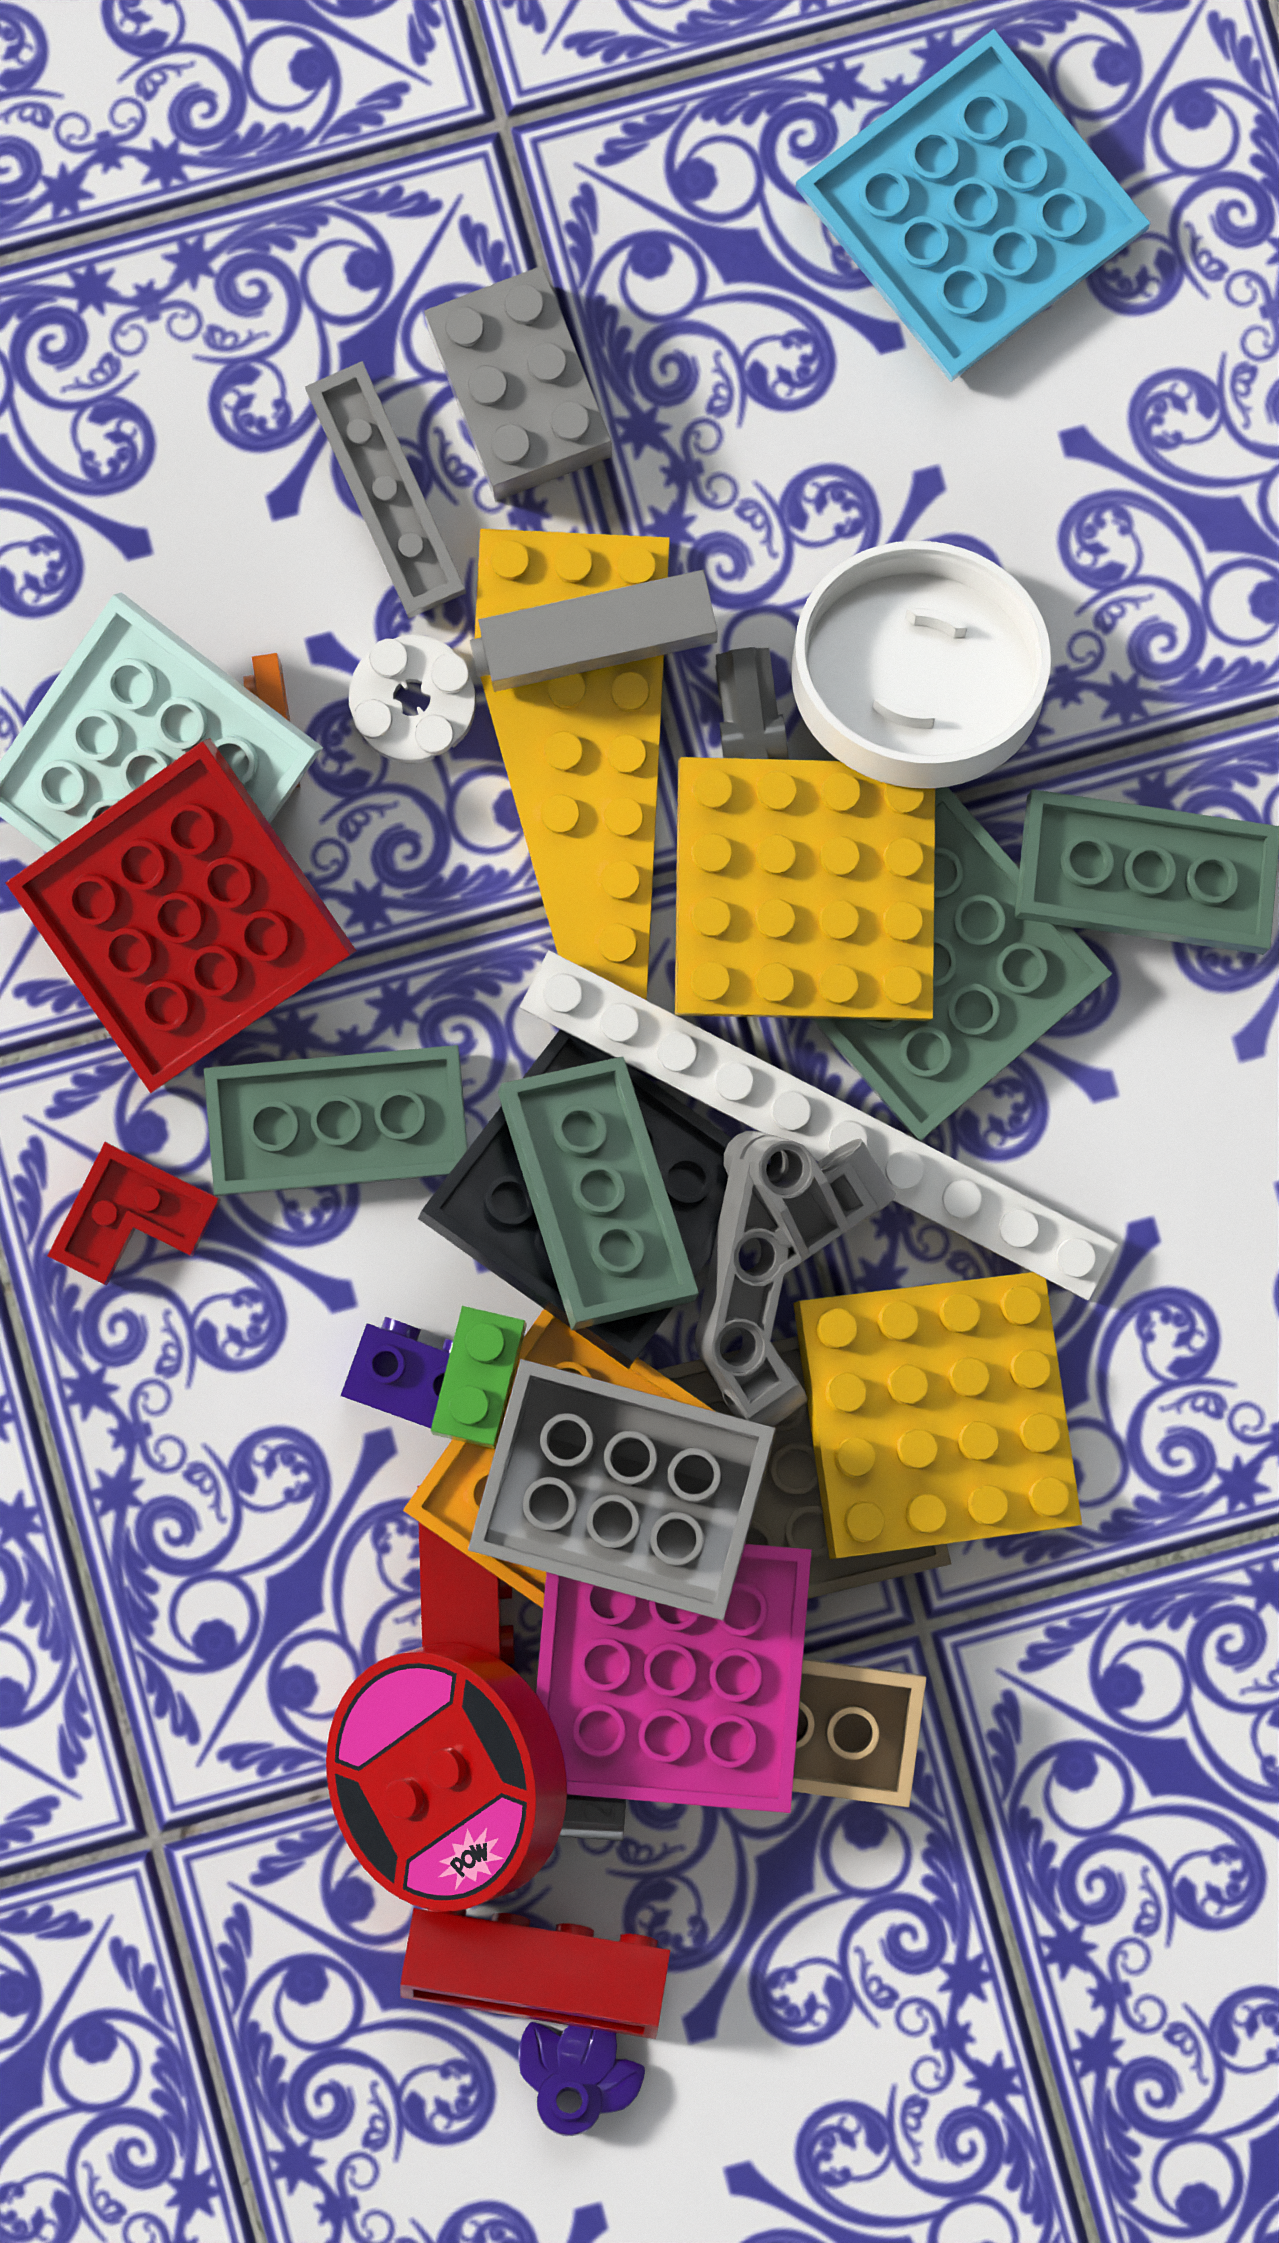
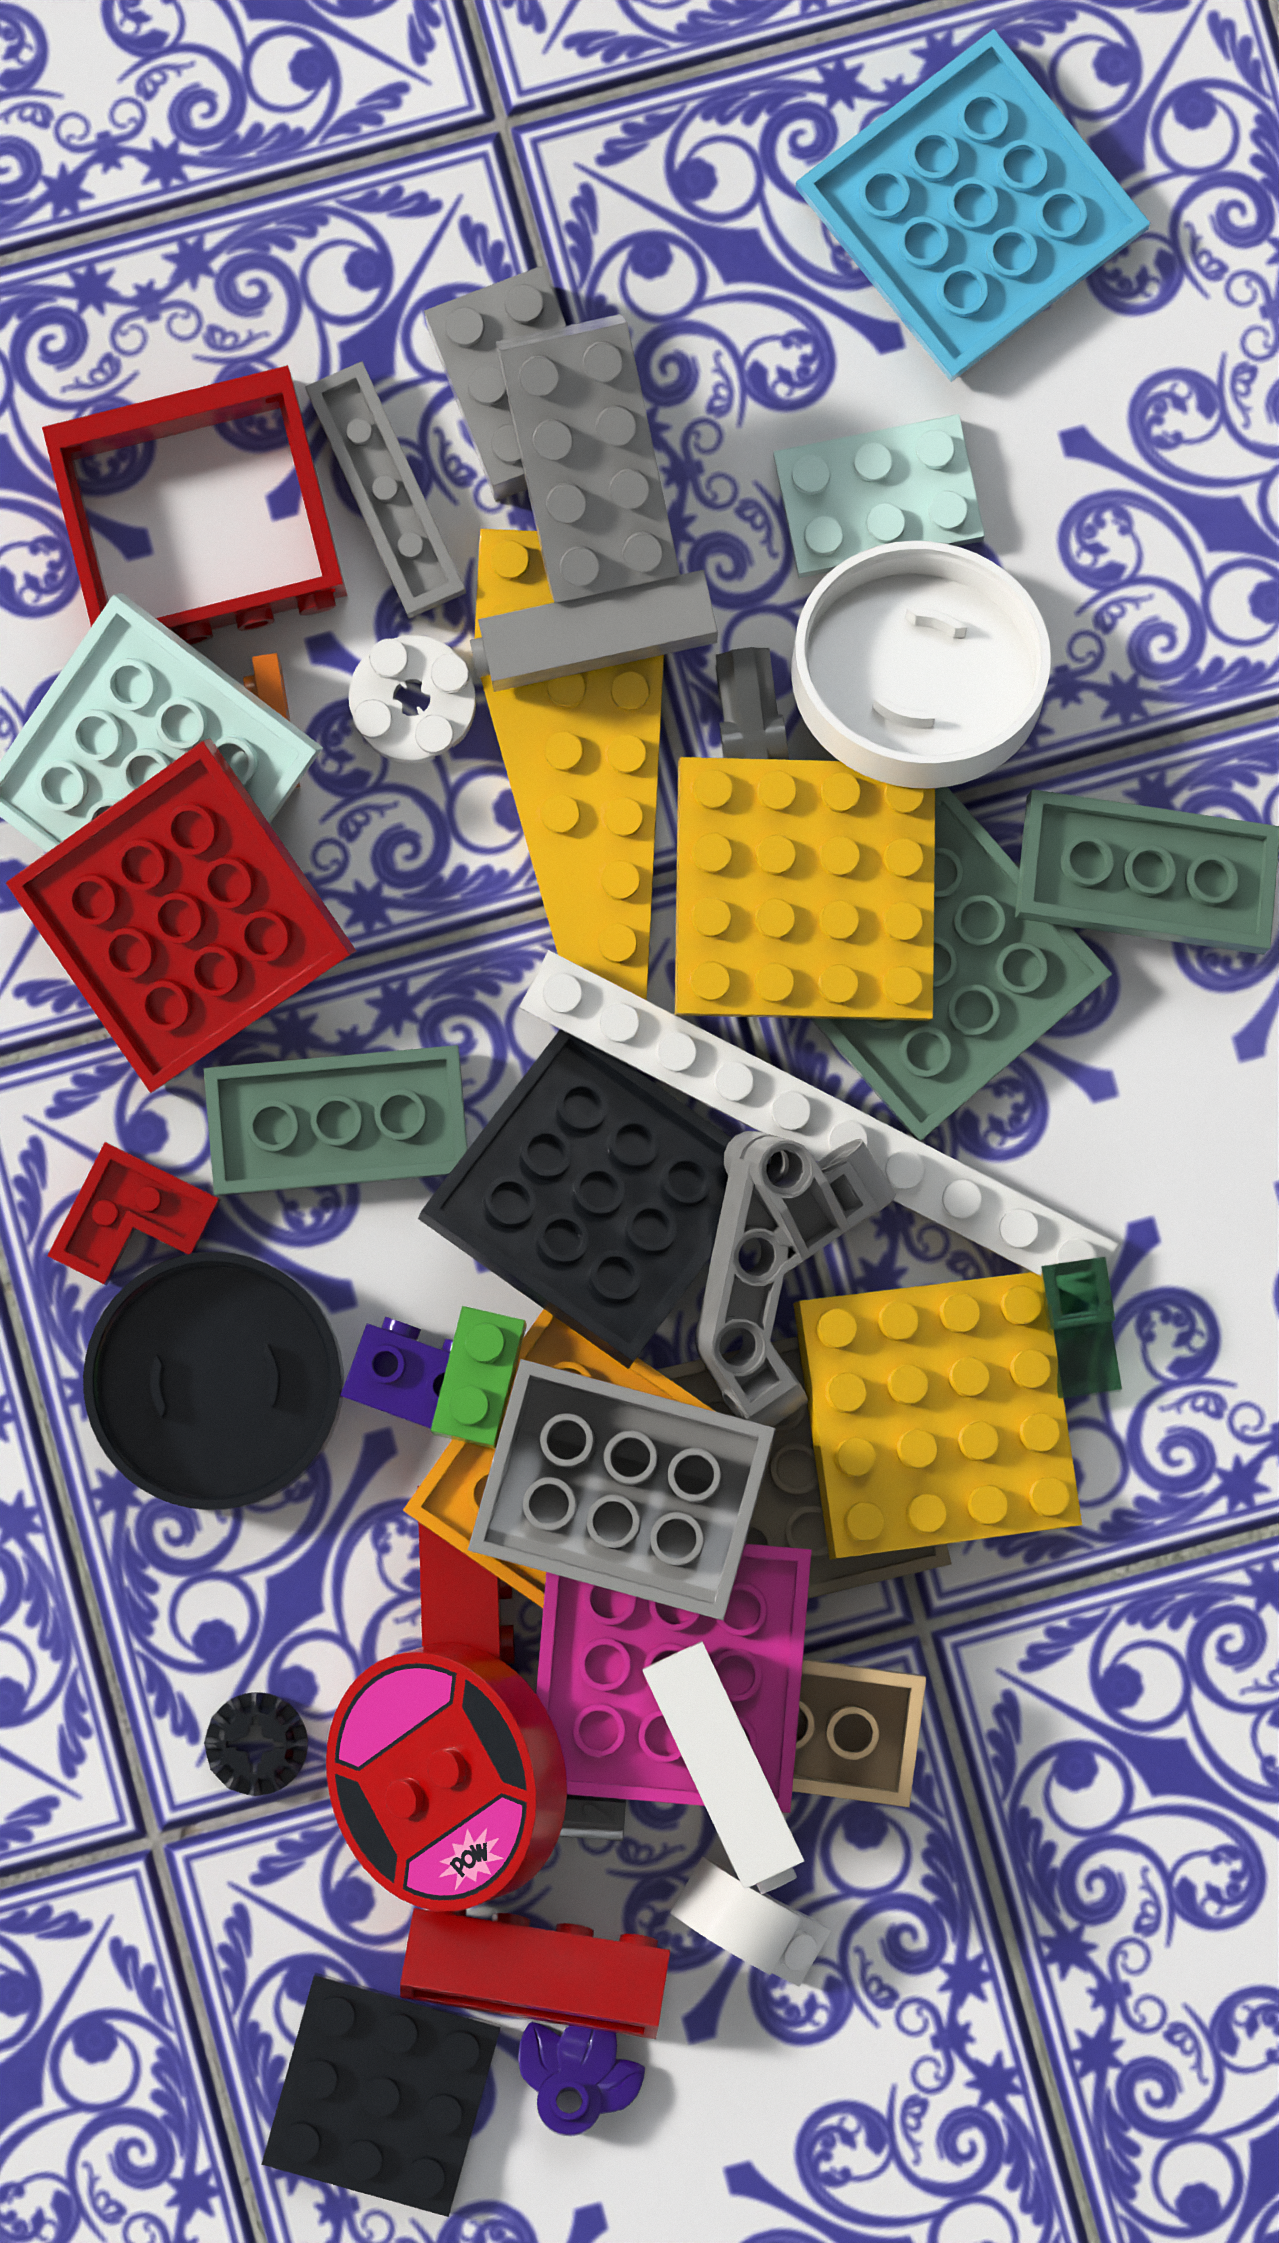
sand green plate [497,1056,699,1331] -> none
none -> red window [42,365,348,645]
none -> black brick [83,1252,344,1510]
none -> black gear [204,1692,308,1796]
none -> black plate [261,1973,502,2217]
none -> light grey brick [496,314,680,603]
none -> white brick [642,1641,804,1894]
none -> white brick [670,1856,831,1987]
none -> light aqua plate [773,414,985,578]
none -> clear green slope [1041,1257,1122,1400]

